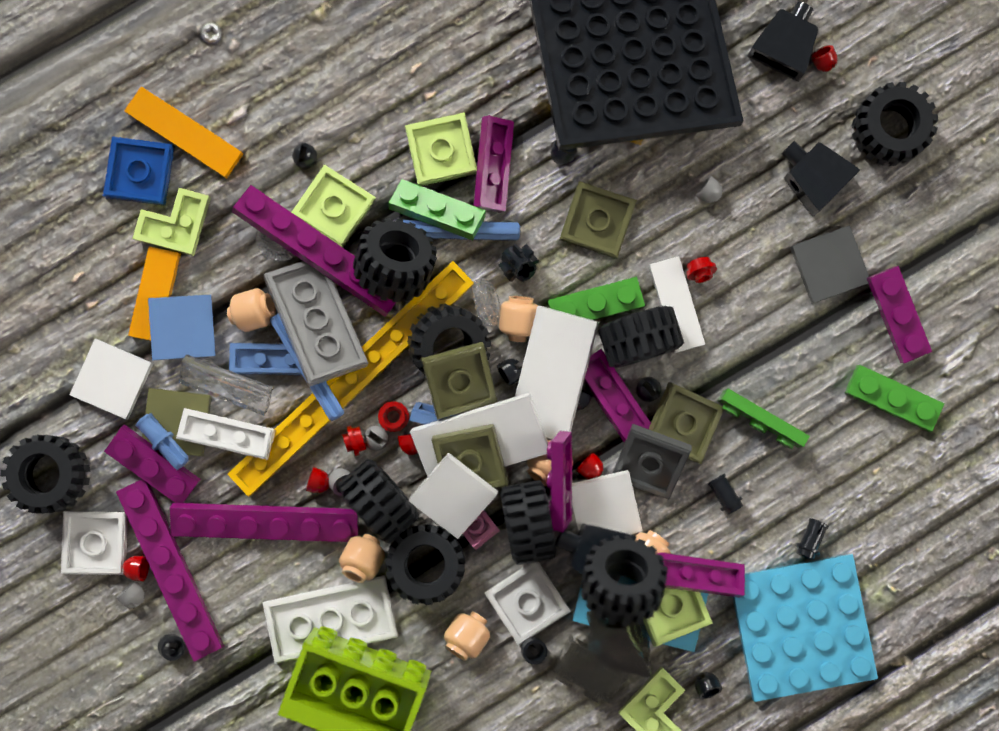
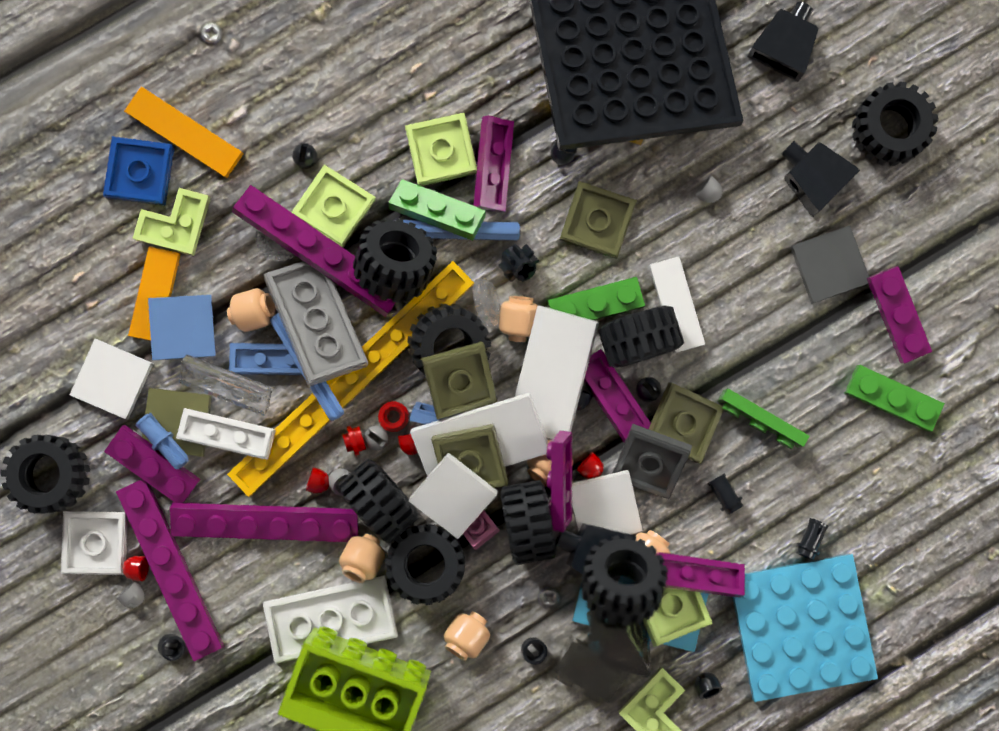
white tile [484,561,571,646] -> none
black hinge [497,359,522,386] -> none
red plate [686,257,717,283] -> none
red hinge [811,45,838,72] -> none

